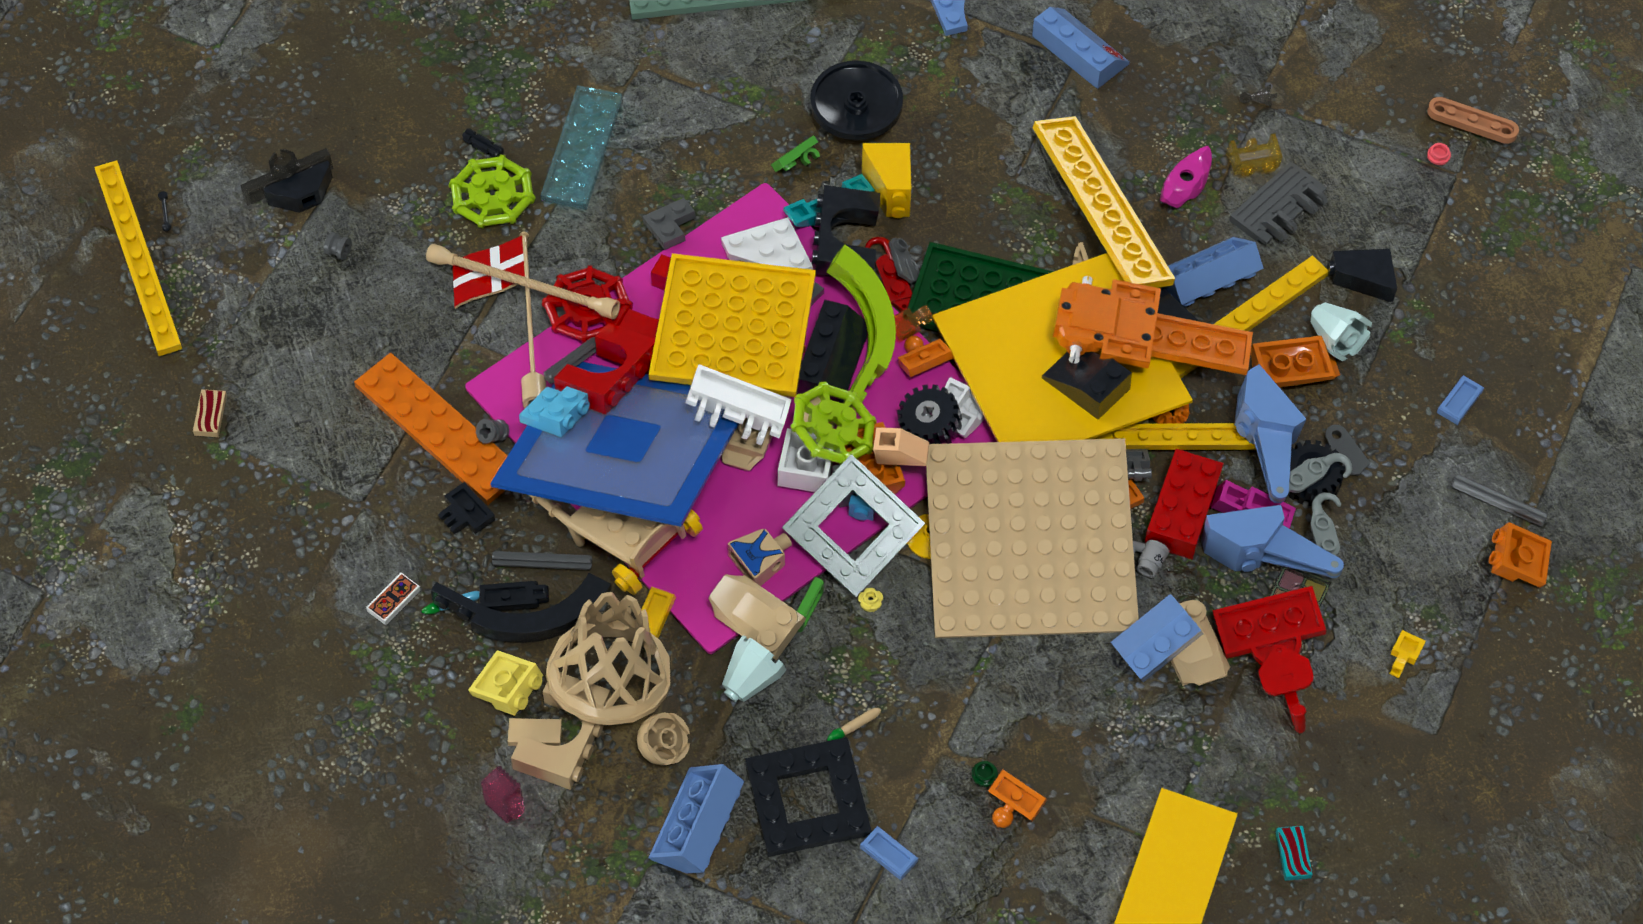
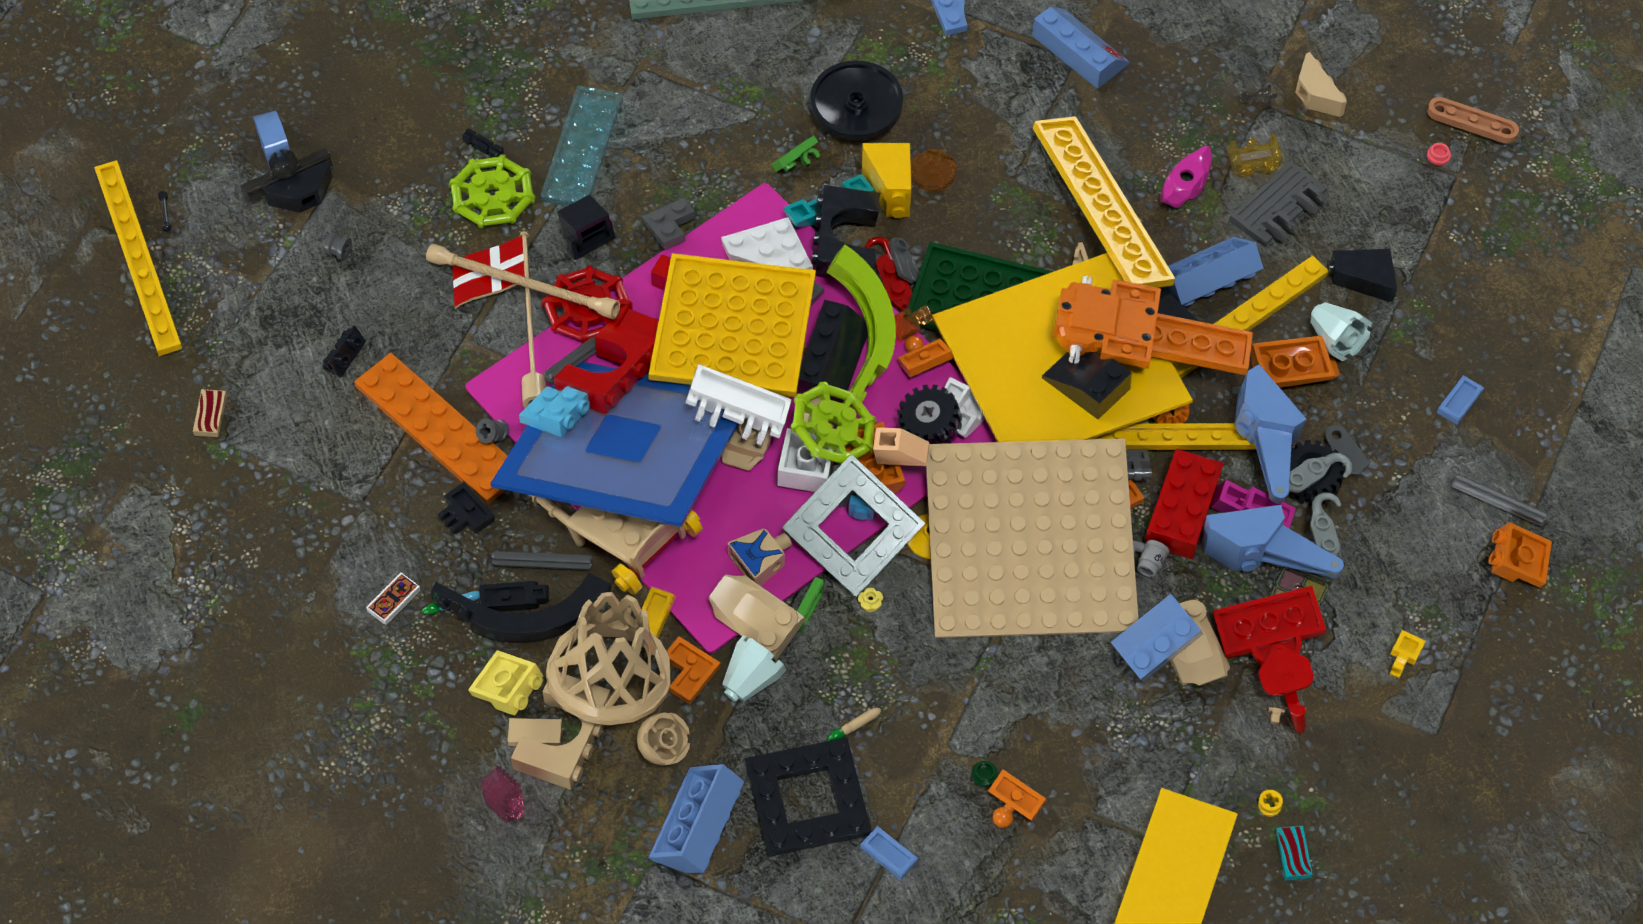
none -> medium blue beam [253,110,294,173]
none -> black hinge [322,325,366,378]
none -> black plate [557,194,616,259]
none -> orange plate [667,636,721,705]
none -> clear orange tile [911,149,957,192]
none -> yellow bush [1258,790,1283,817]
none -> tan piece [1268,707,1285,724]
none -> tan slope [1295,52,1347,117]

